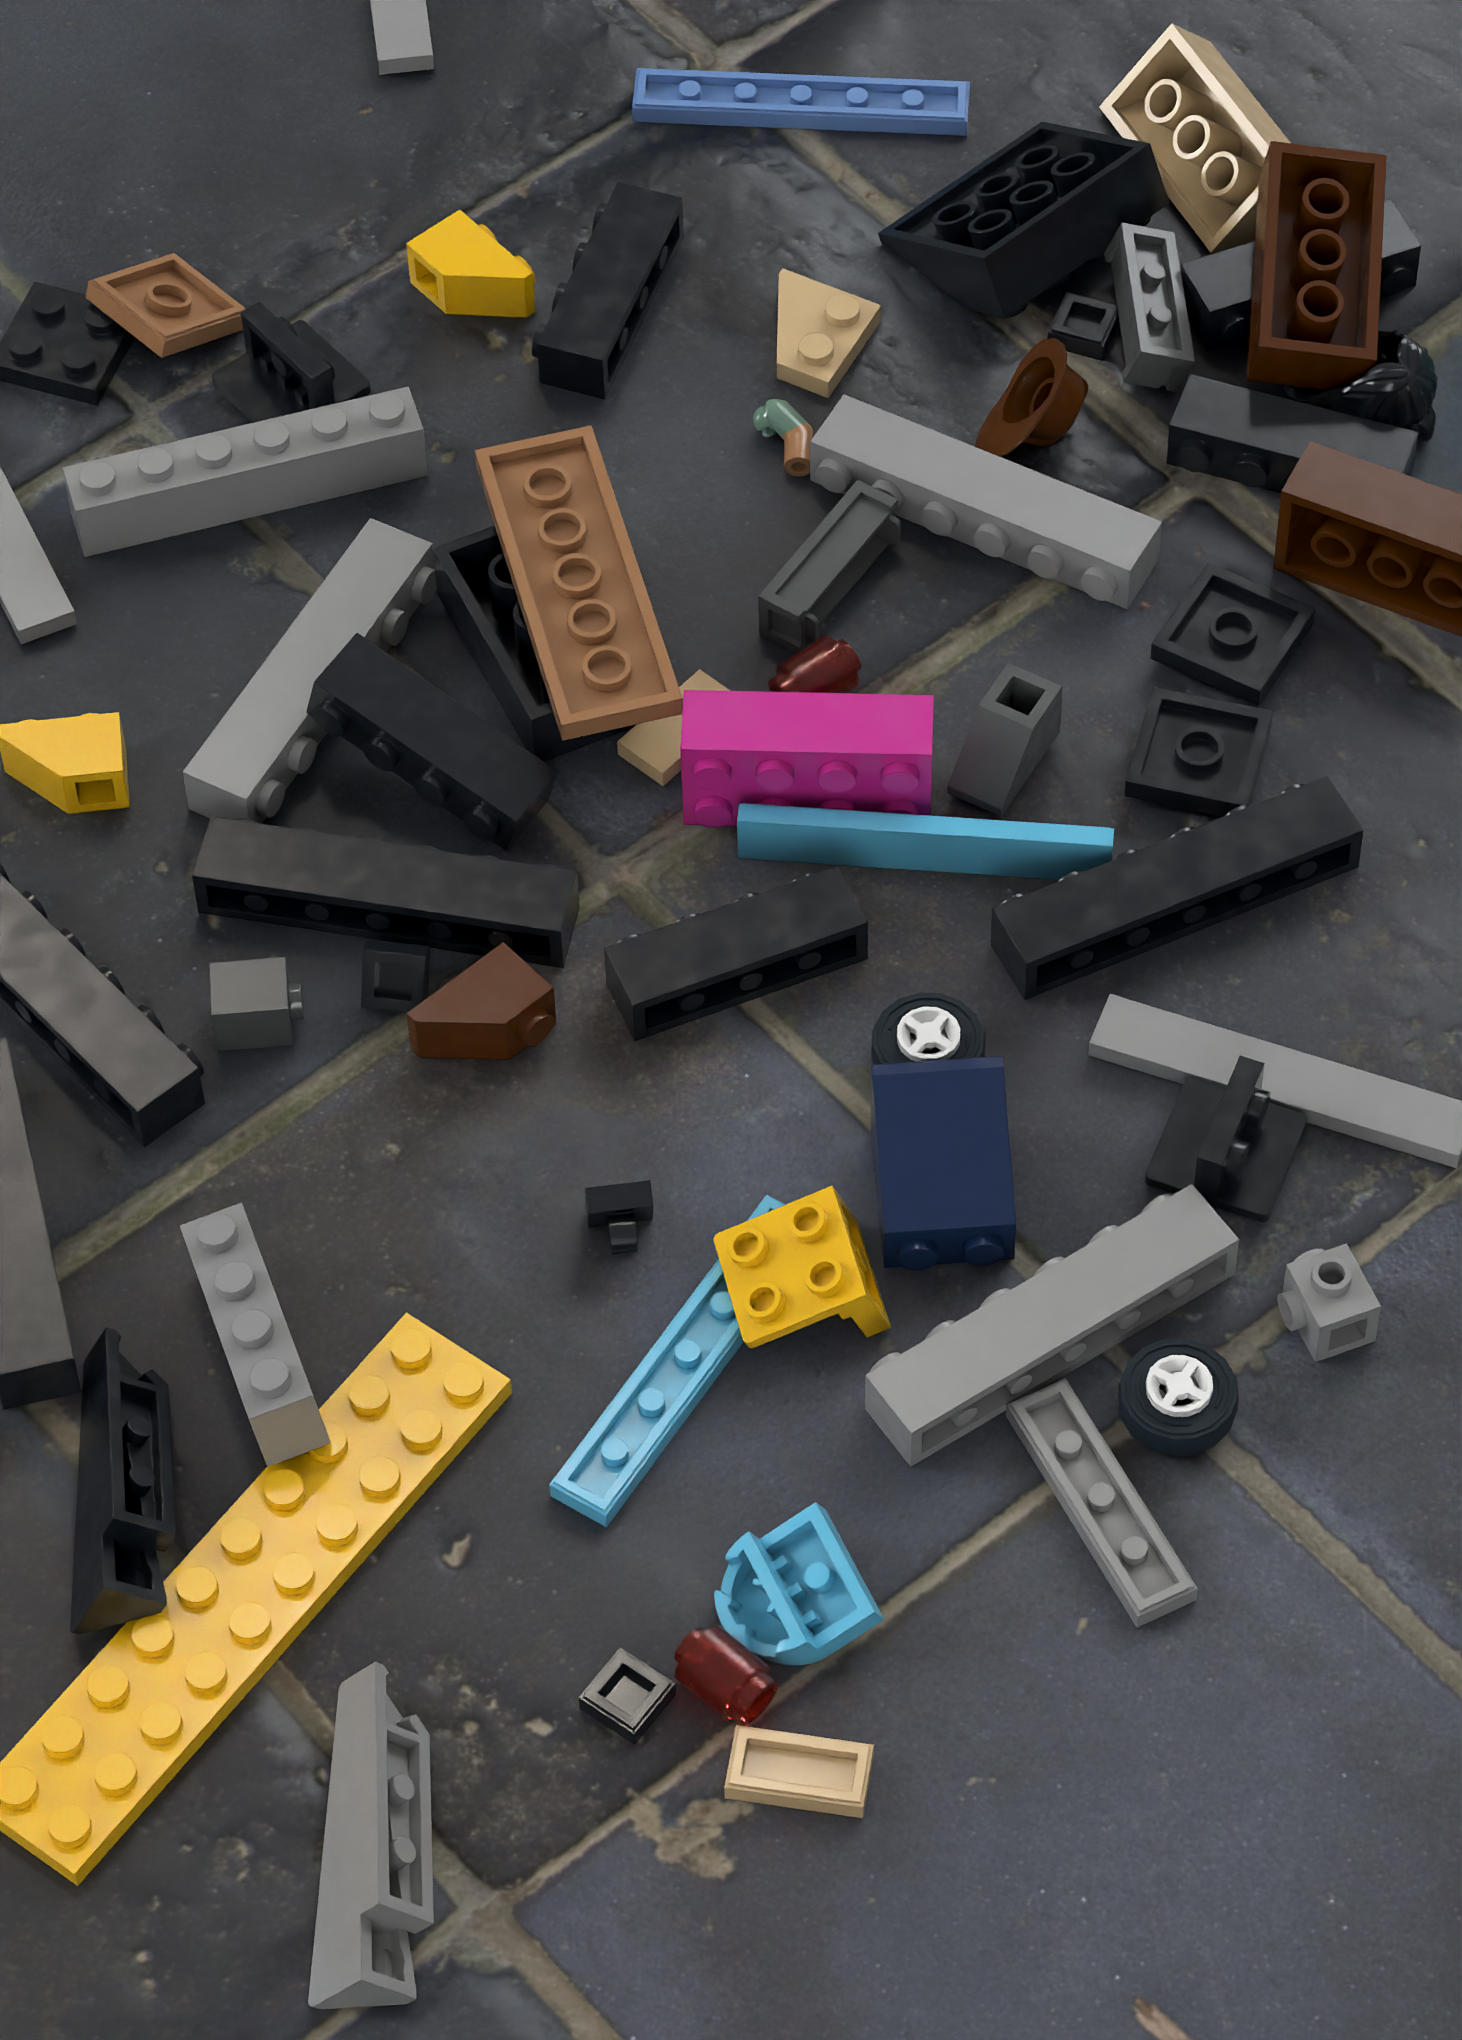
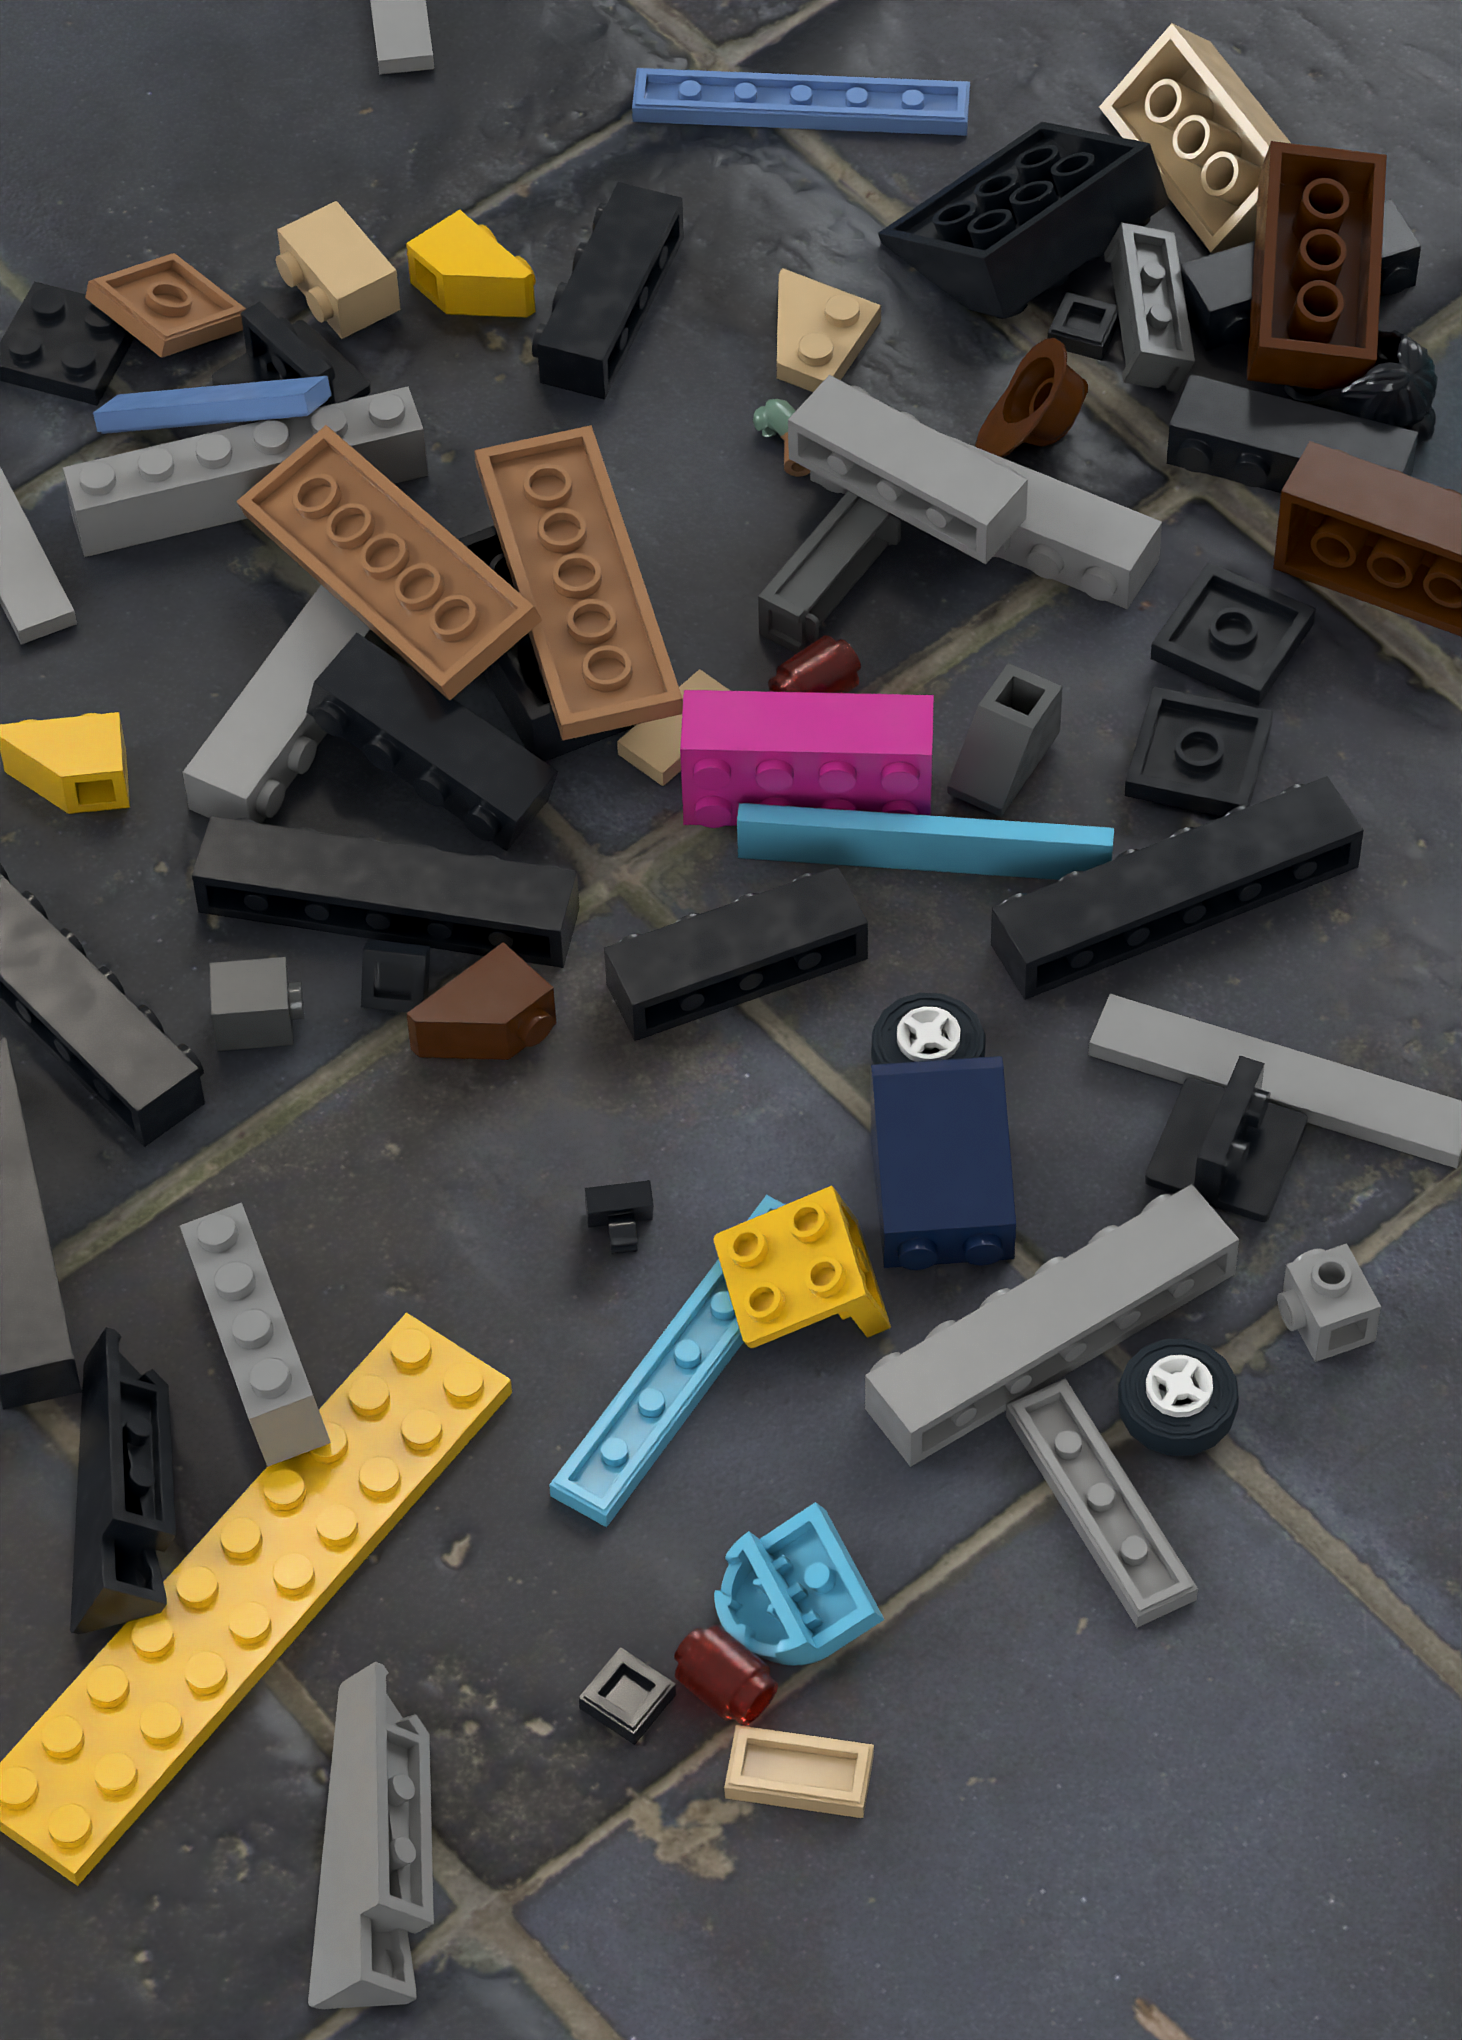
none -> medium blue tile [93,376,332,434]
none -> medium nougat plate [236,425,542,700]
none -> tan brick [276,201,401,339]
none -> light grey brick [788,375,1028,564]

